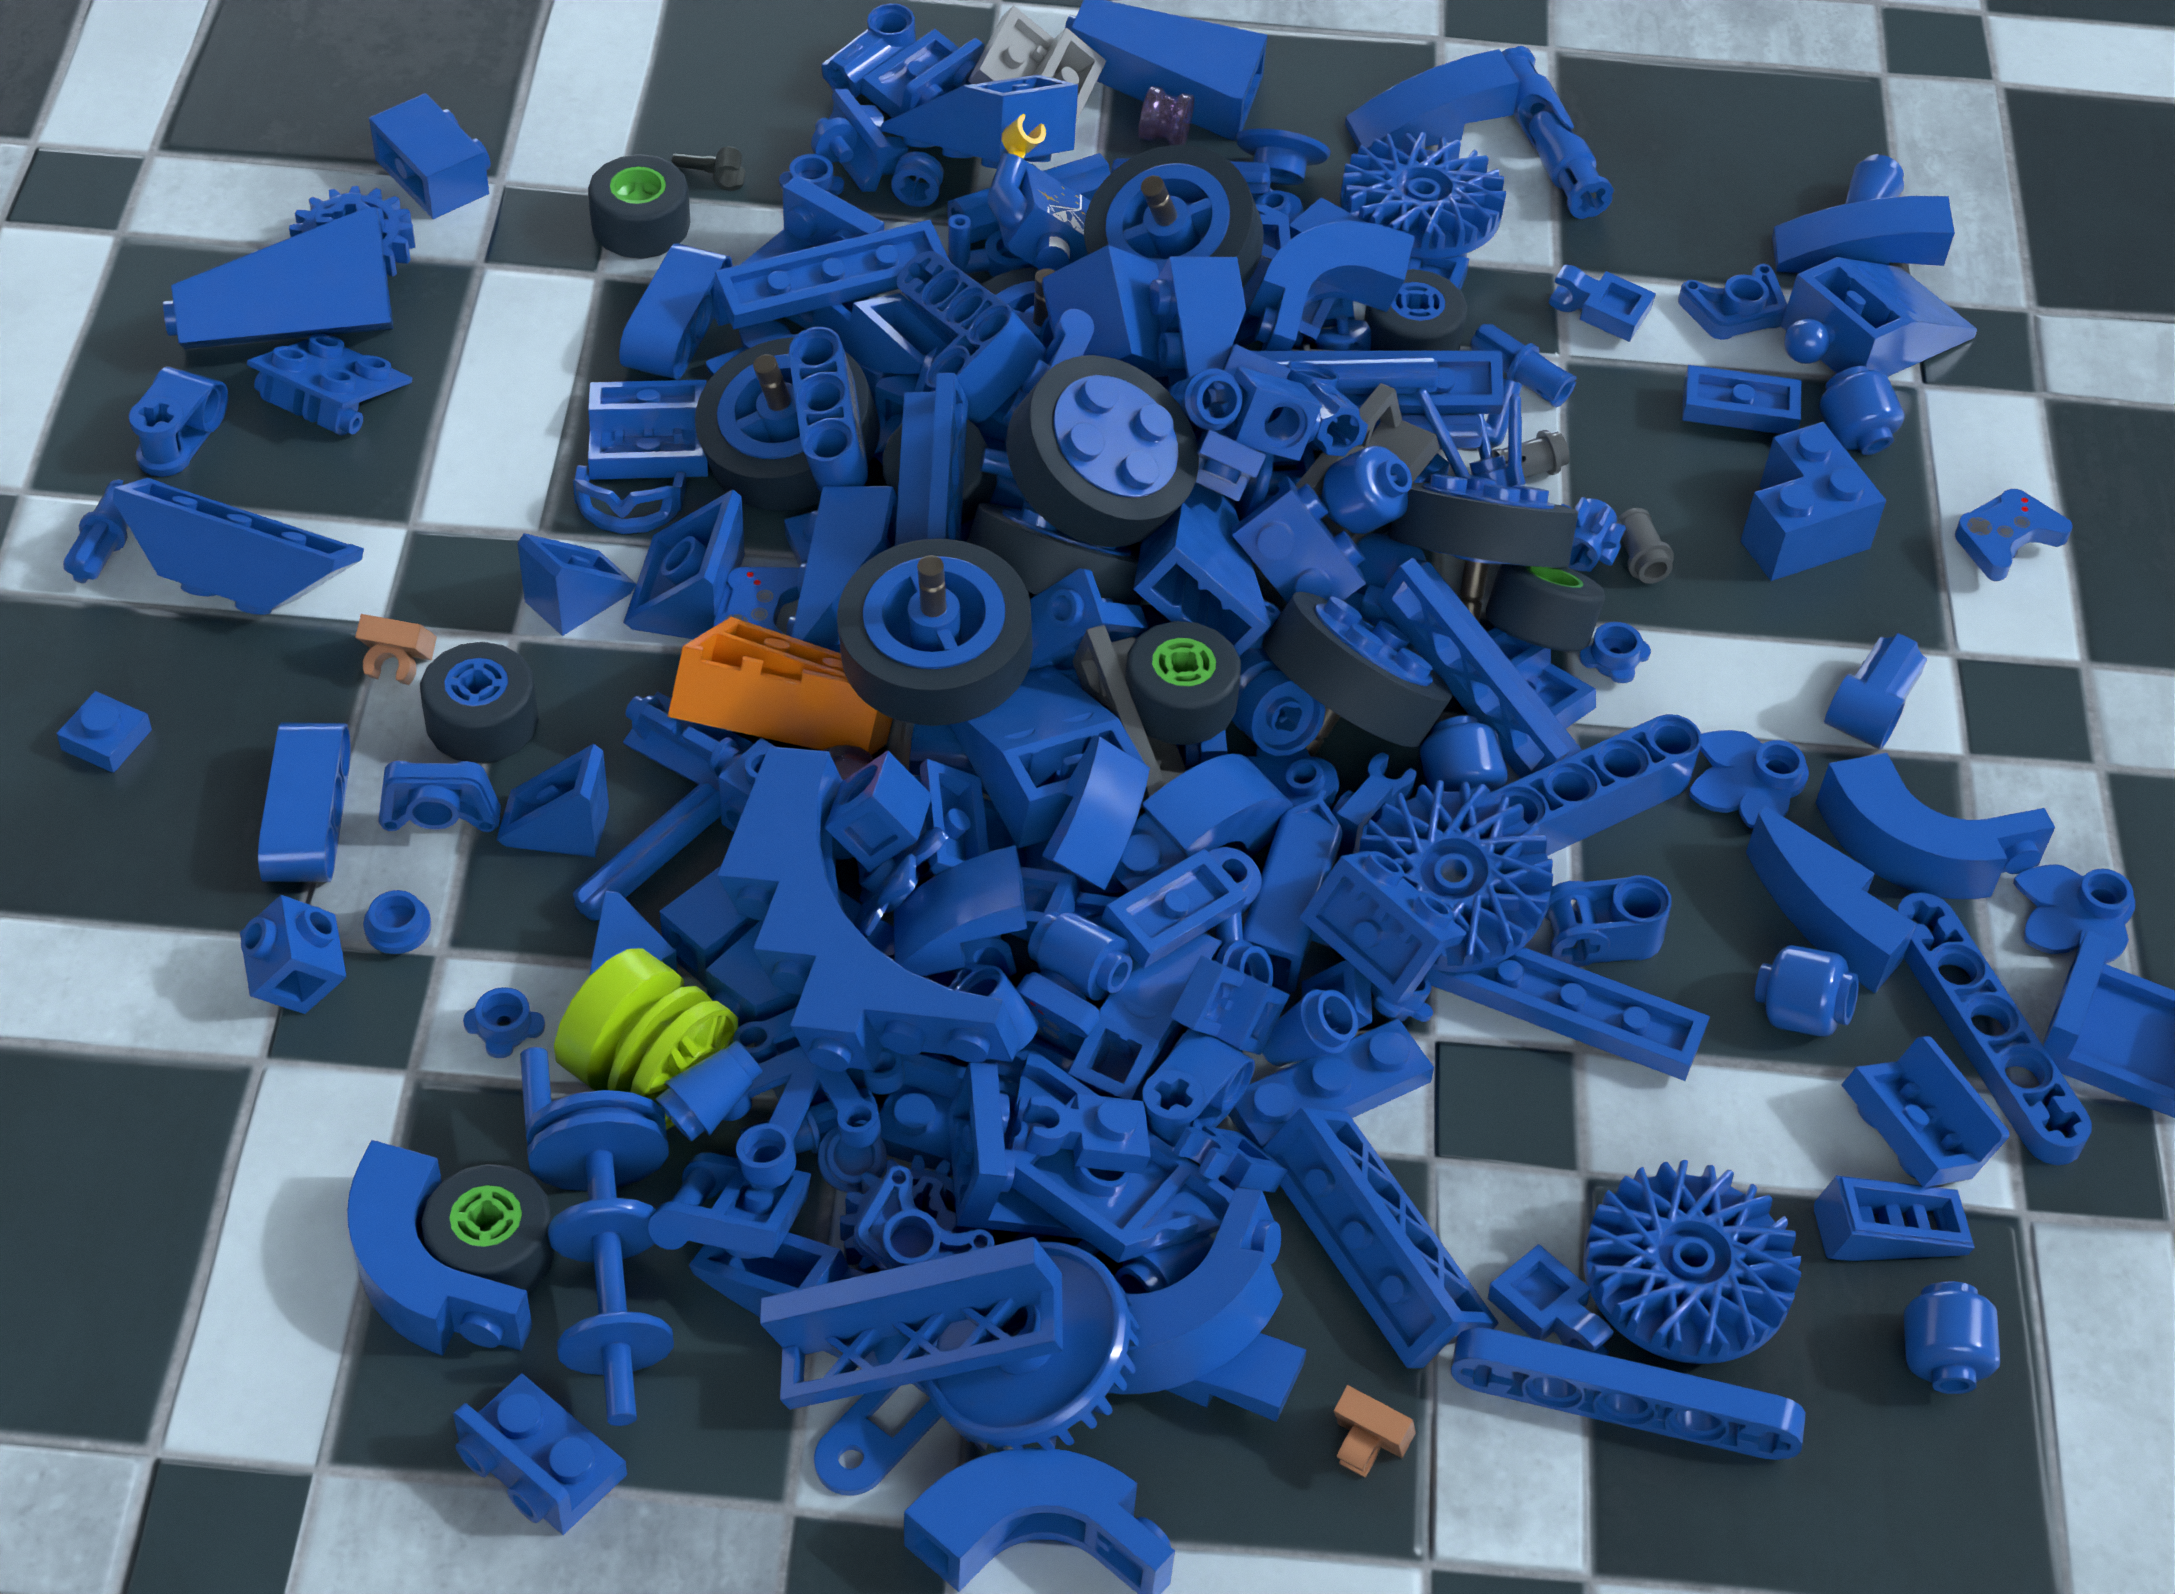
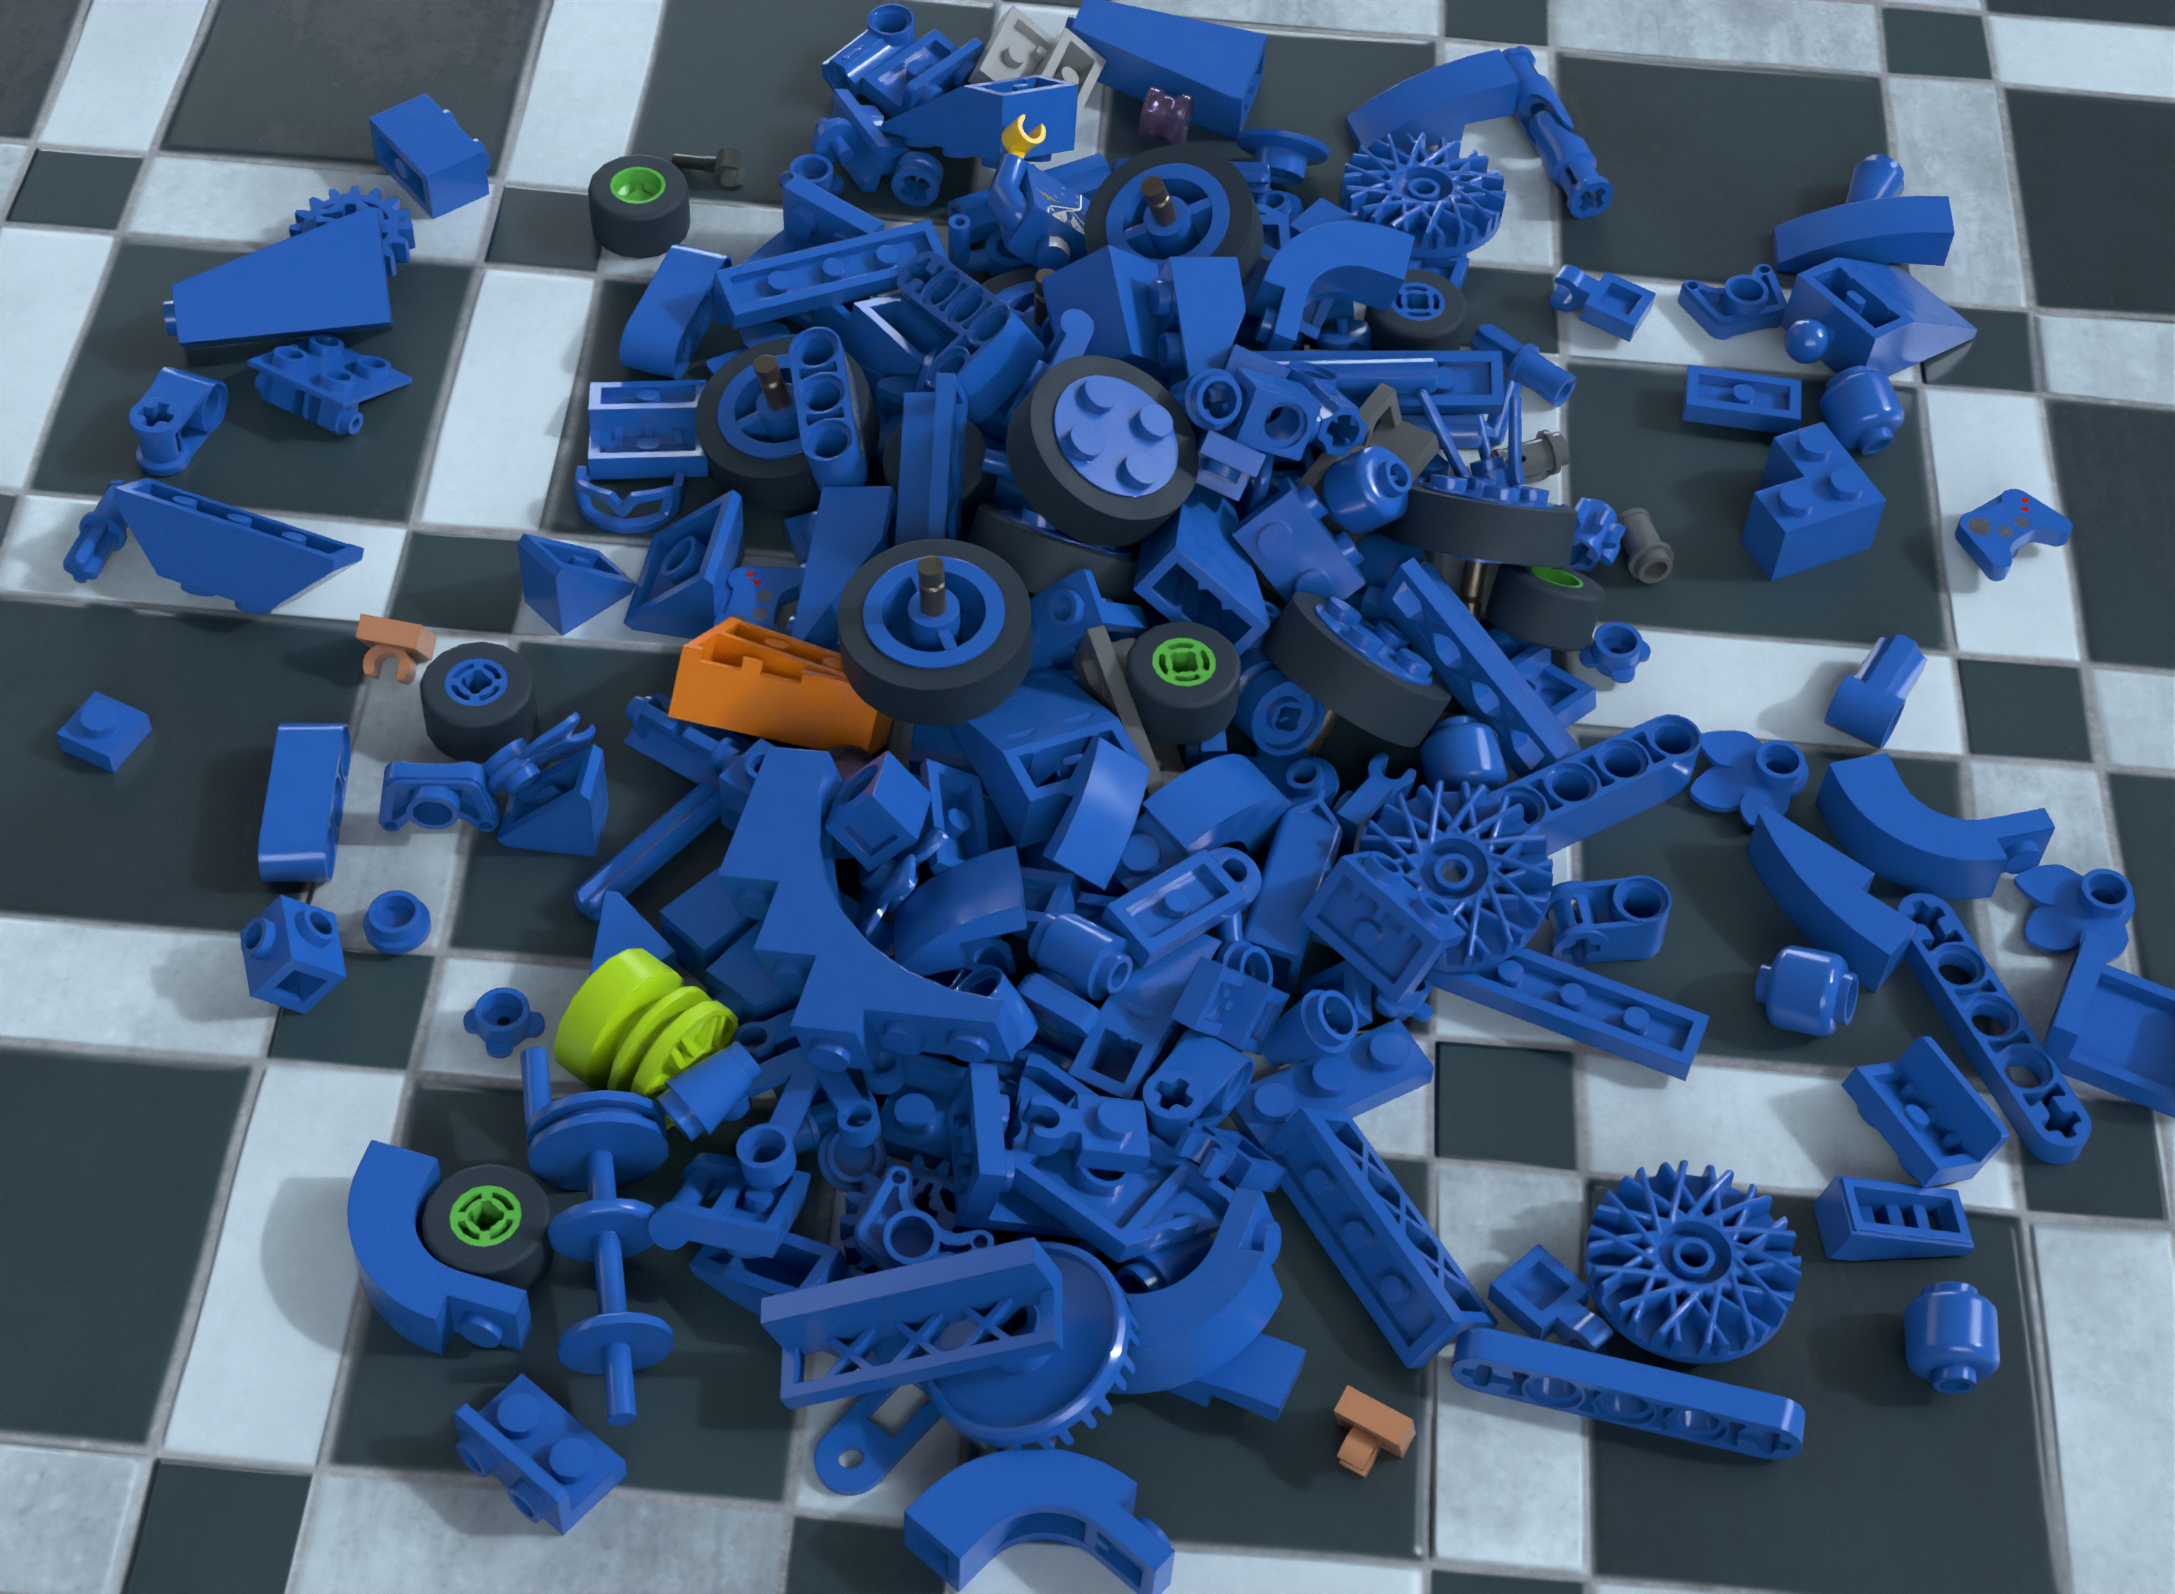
none -> blue plate [482,712,596,796]

